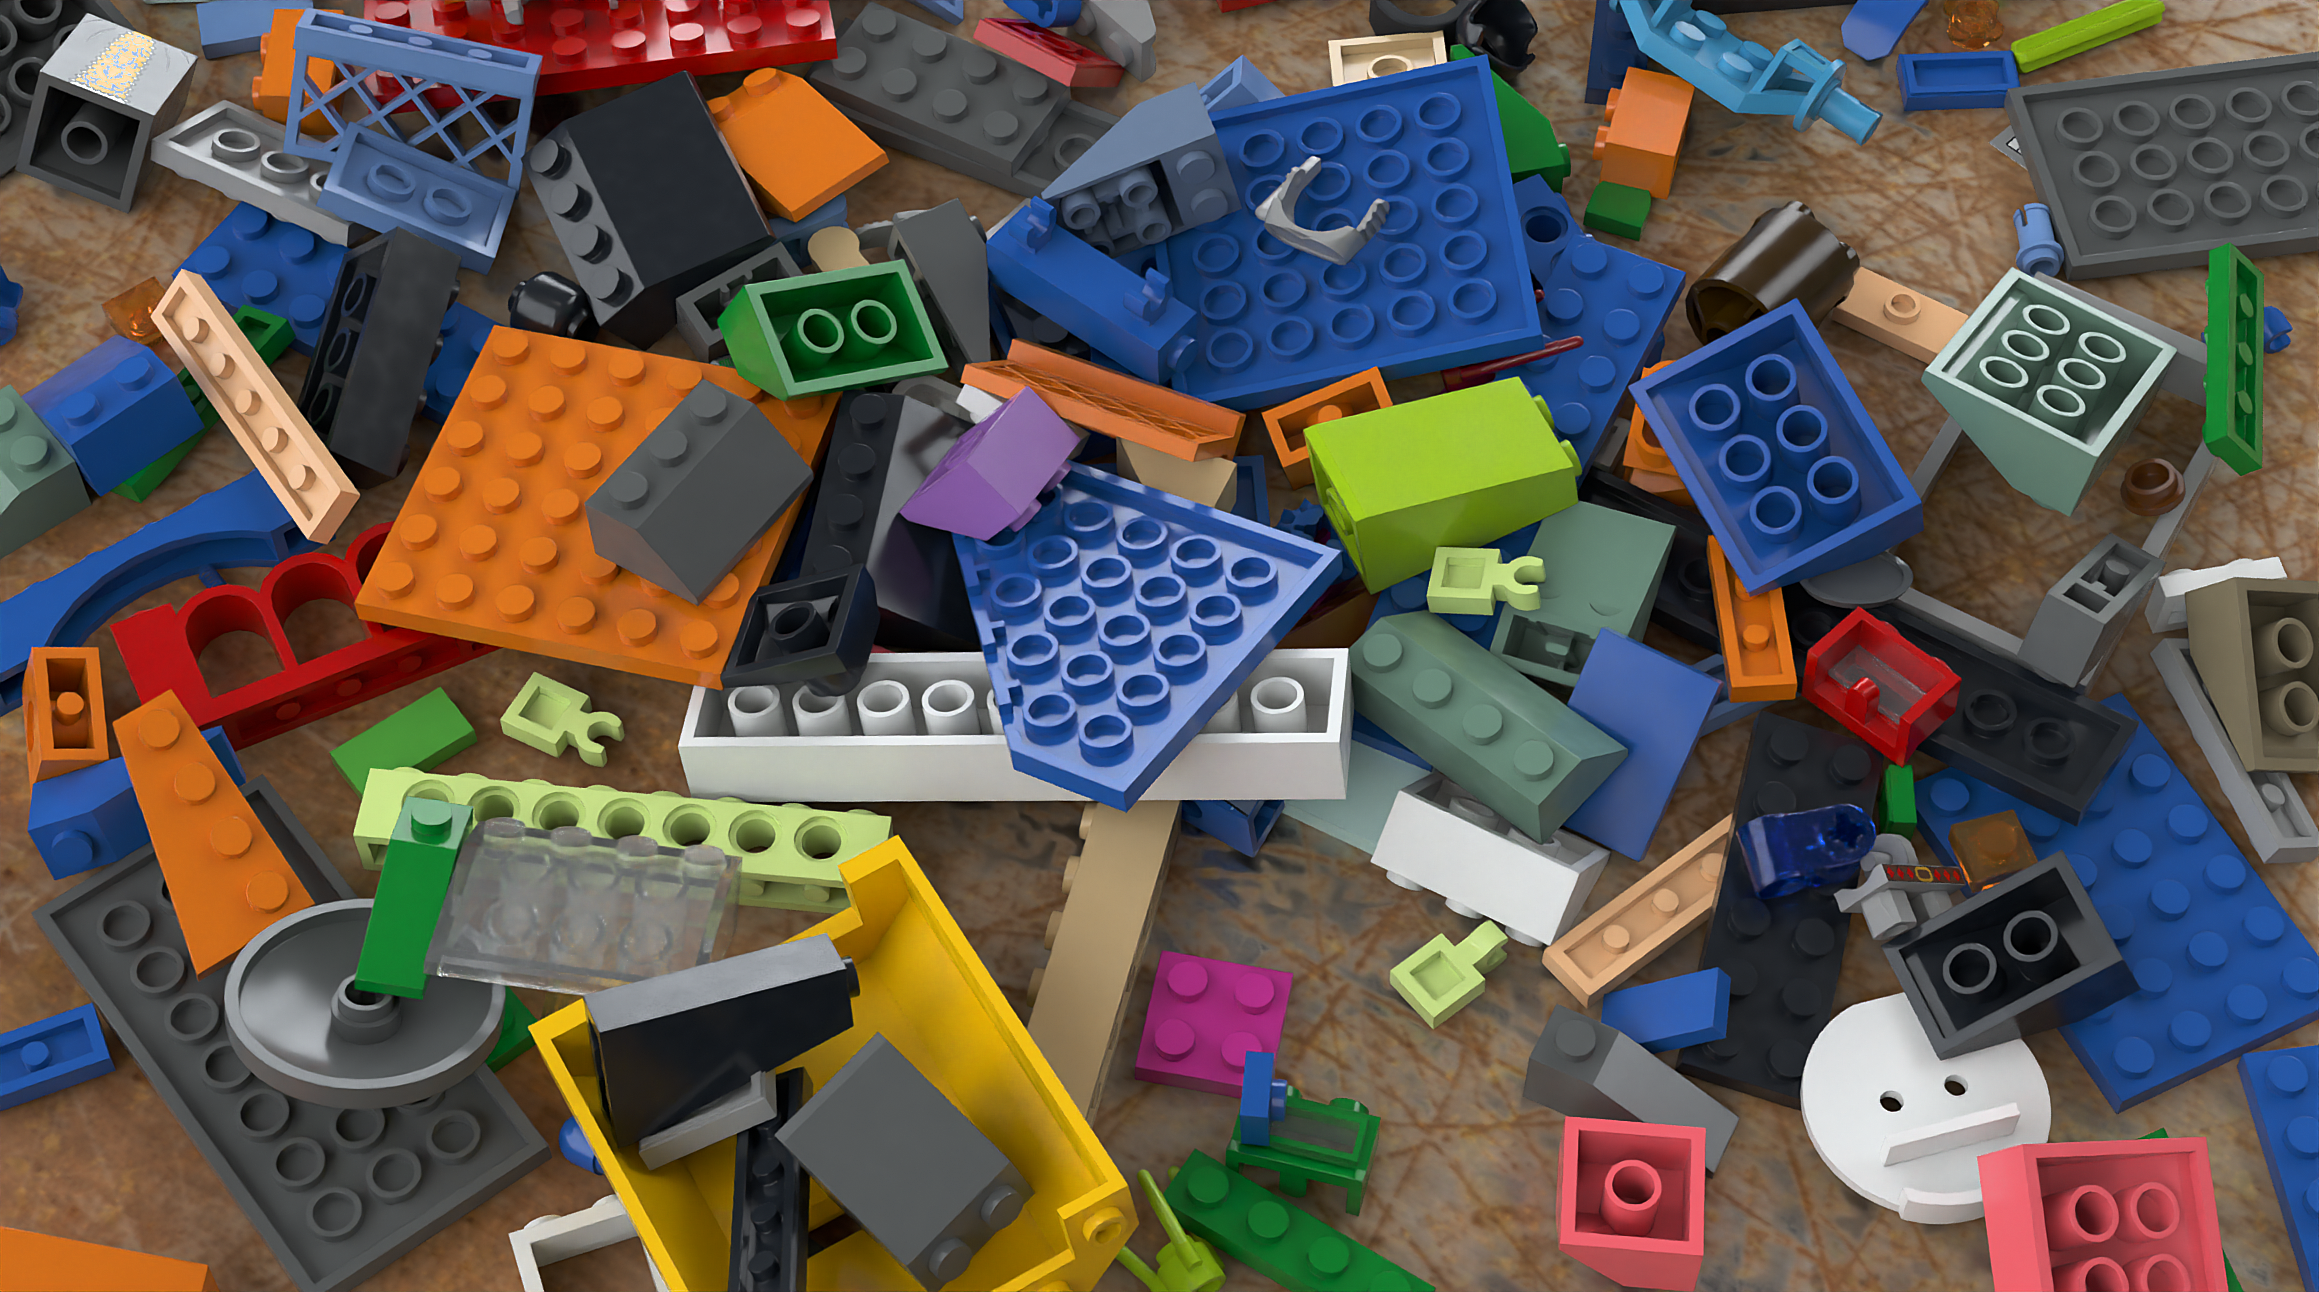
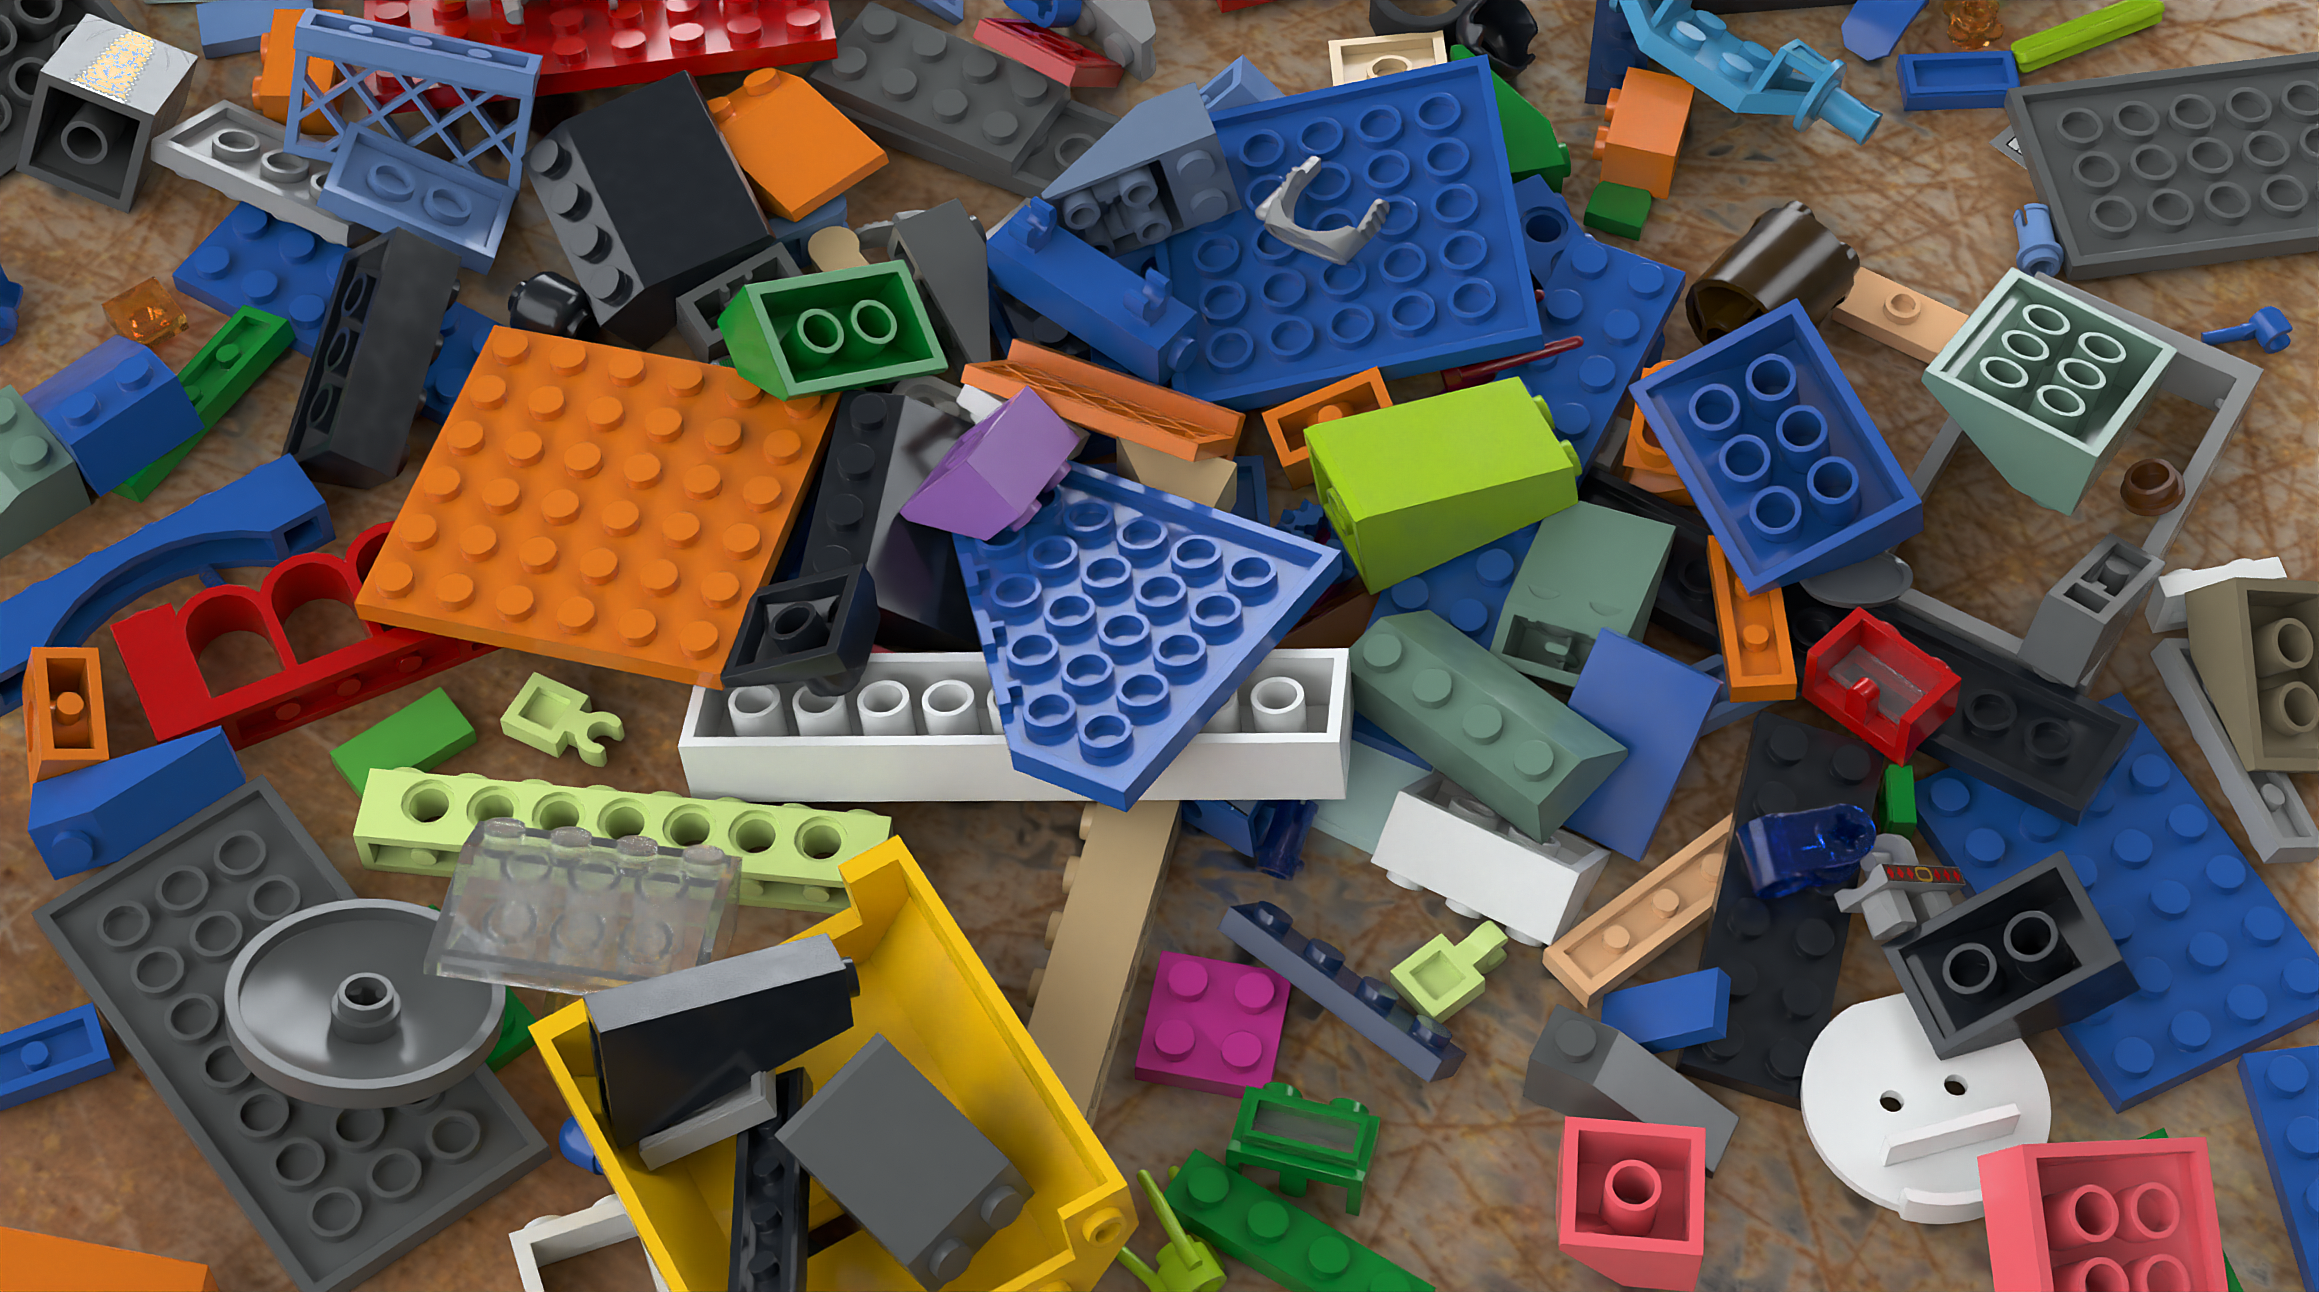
orange wing [112,689,315,982] -> none
light nougat plate [150,269,361,544] -> none
green slope [355,796,473,1000] -> none
dark grey slope [584,379,814,606] -> none
blue plate [1240,1051,1287,1146] -> none
yellowish green plate [1426,547,1546,615] -> none
clear orange plate [1948,809,2038,893] -> none
green plate [2202,242,2264,476] -> none
none -> dark blue plate [1217,901,1467,1083]
none -> clear blue pin [1253,800,1319,881]

